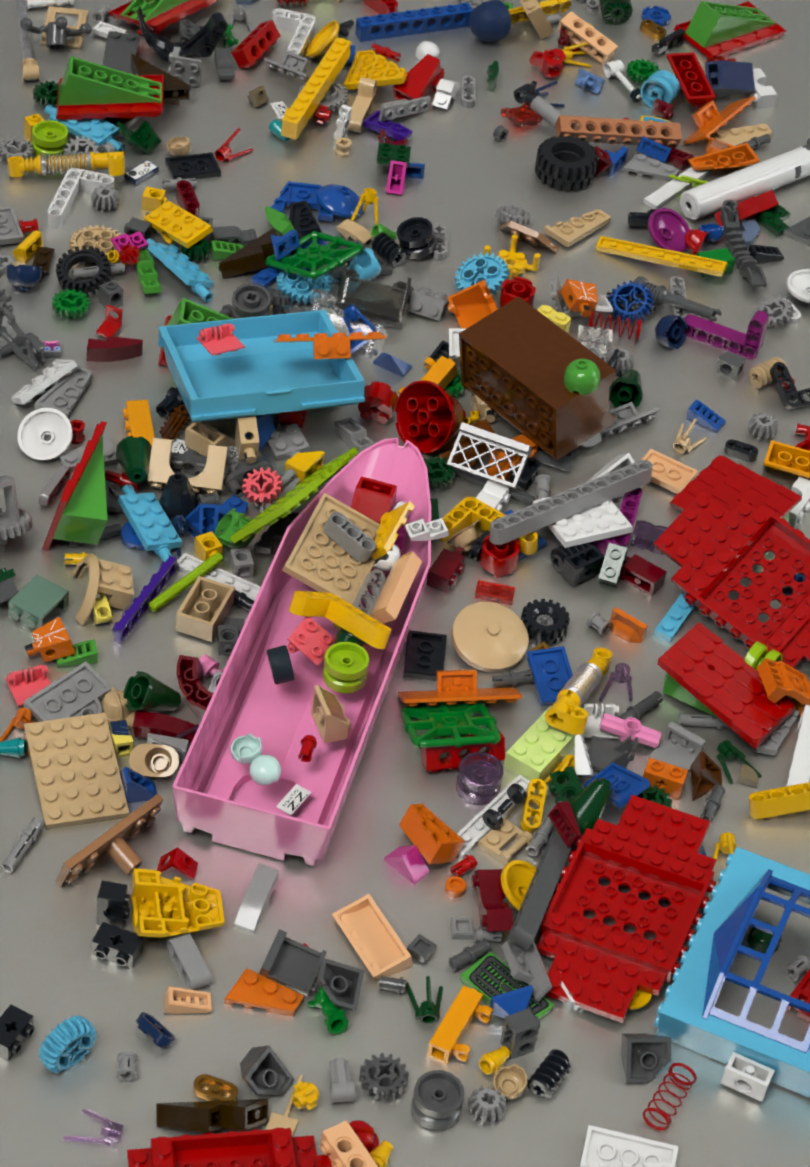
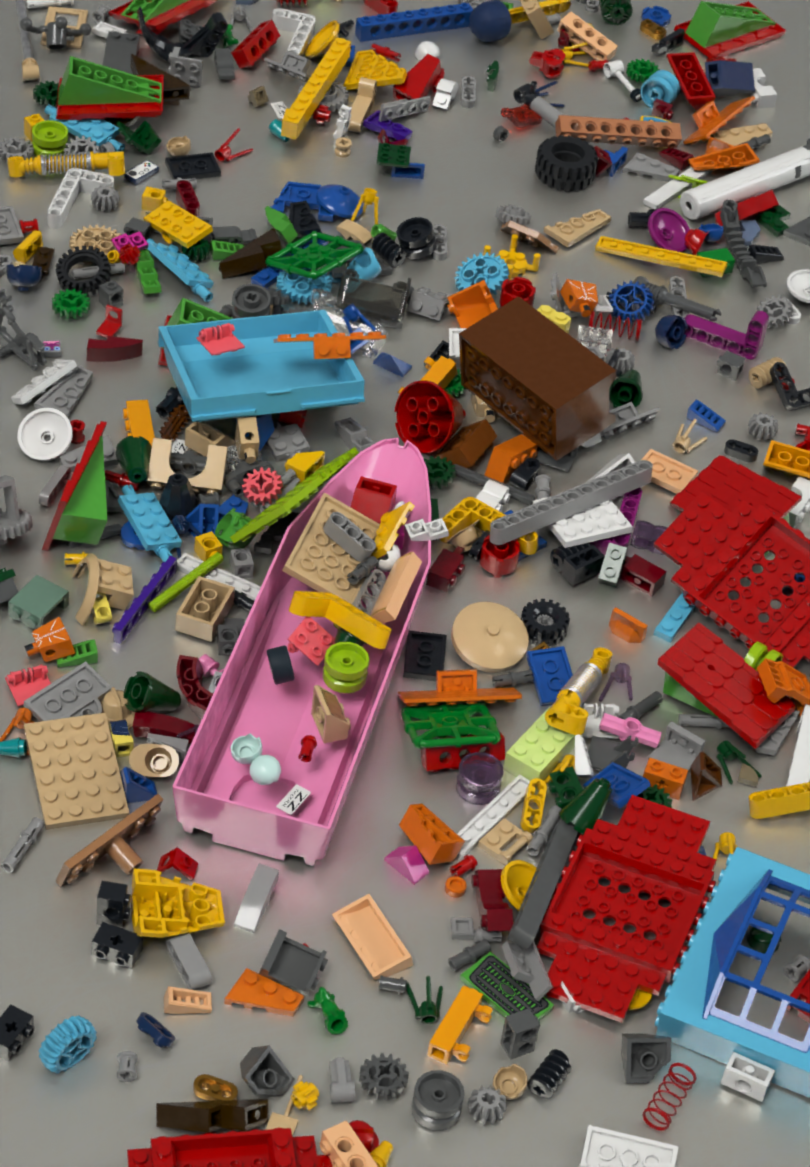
clear purple plant [64,1108,124,1146] -> none
blue slope [271,230,300,260] -> none
dark grey slope [317,958,364,1012] -> none
red brick [358,382,398,424] -> none
dark pink slope [386,160,407,195] -> none
dark grey plate [407,934,437,964] -> none
fence [447,422,532,489] -> none
yellow arm [463,411,480,425] -> none
clear red plate [474,580,515,605] -> none
yellow cone [479,1046,511,1075] -> none
black wheel [482,784,527,830] -> none
blue slope [490,985,533,1019] -> none
dark red slope [548,801,581,848] -> none
bright green cylinder [564,358,601,395] -> none
medium blue hips [575,69,605,94] -> none
light grey bush [586,611,612,636] -> none
blue plate [636,136,672,163] -> none
dark grey pin [700,785,726,823] -> none
none -> dark grey pin [347,556,379,585]
none -> red pin [588,60,608,72]

